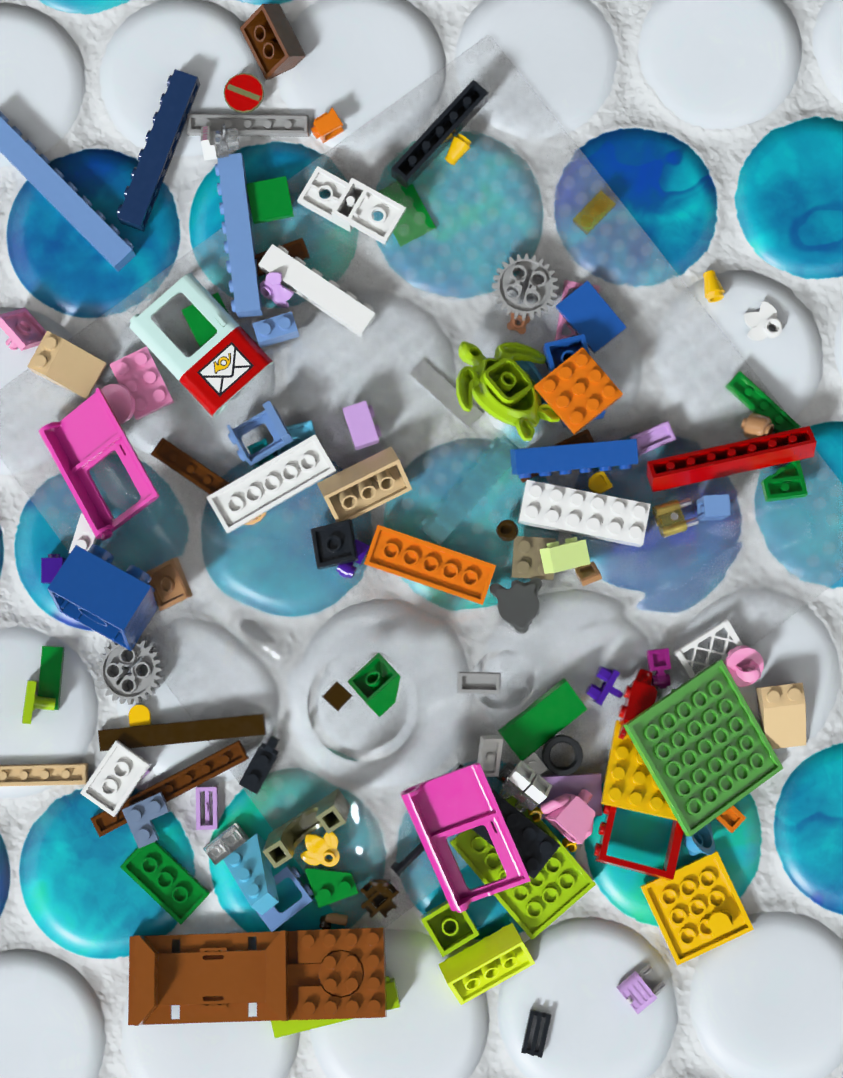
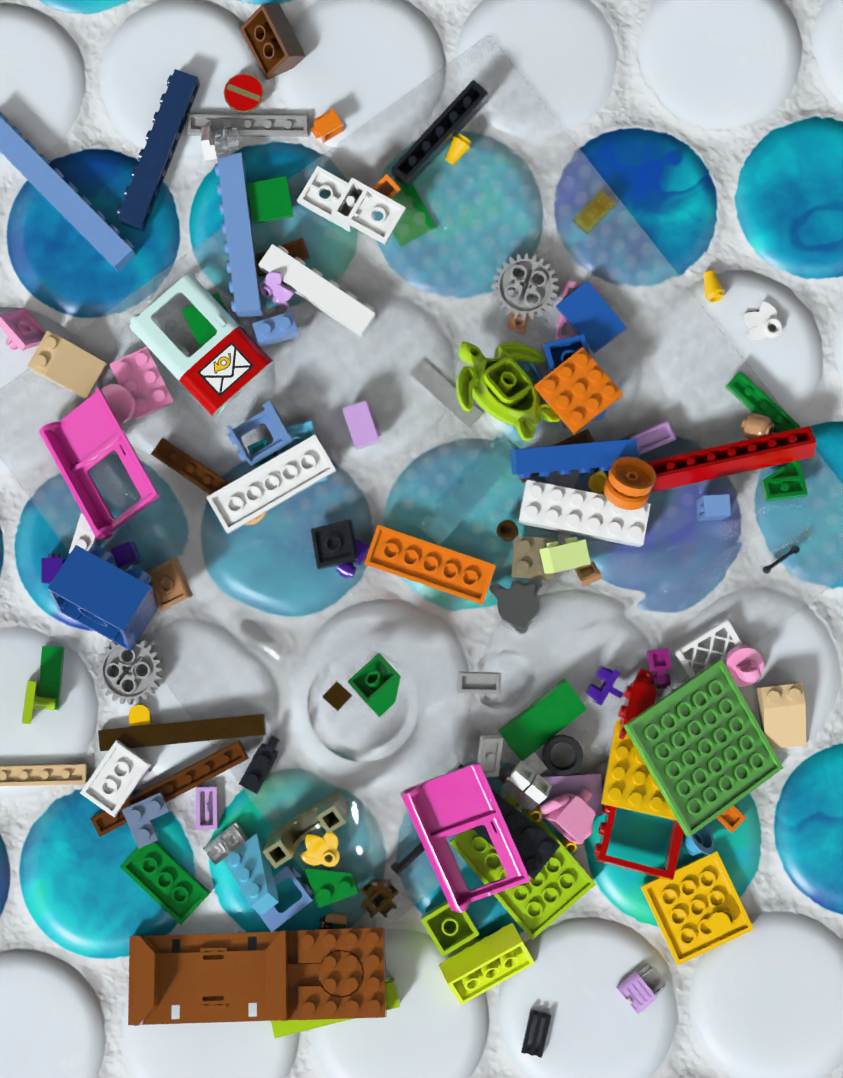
tan slope [317,447,412,522] -> none
clear yellow piece [652,498,699,538] -> none
none -> dark purple brick [110,541,143,569]
none -> orange window [372,174,401,199]
none -> orange wheel [604,456,656,510]
none -> black hinge [763,545,800,574]

